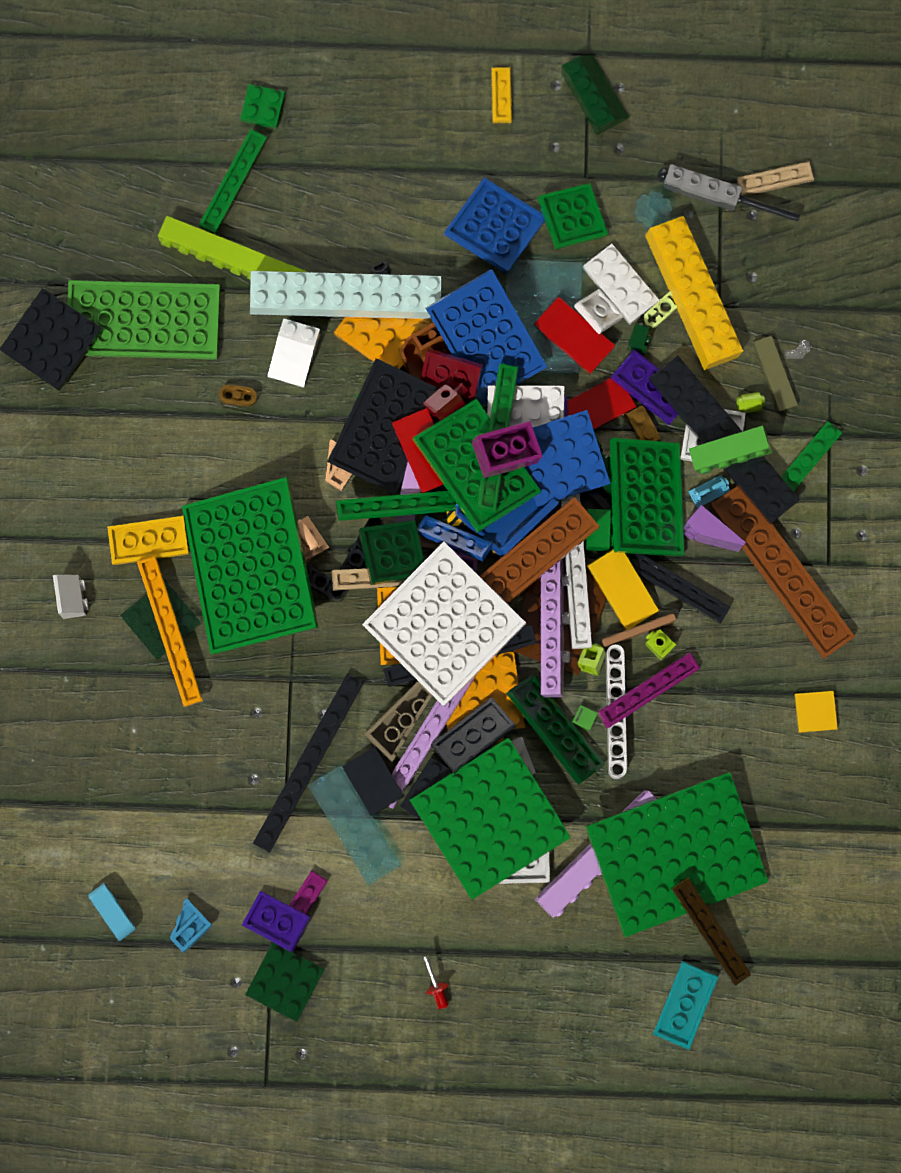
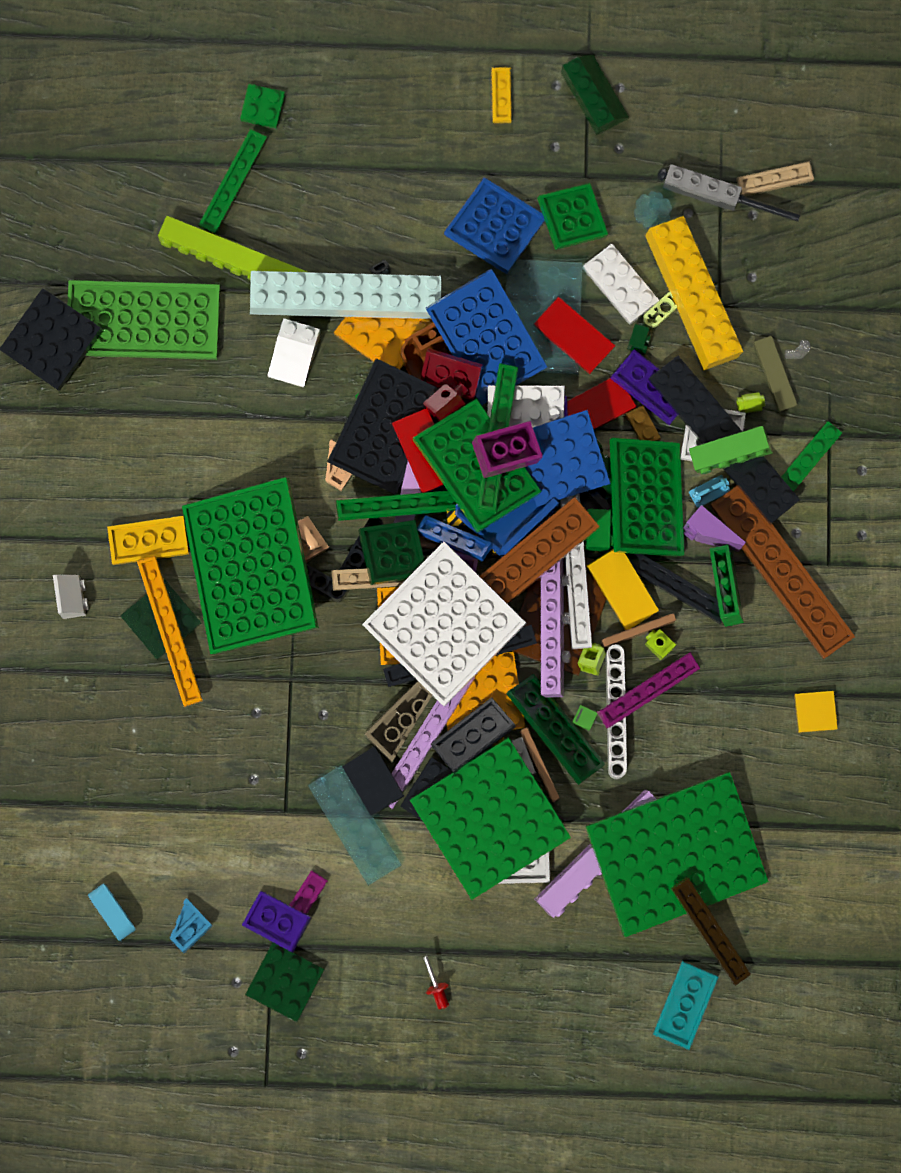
pearl gold plate [219,385,257,407] -> none
black plate [253,674,364,853] -> none
white tile [574,289,624,334] -> none
none -> medium nougat tile [520,728,560,803]
none -> green brick [710,545,744,627]

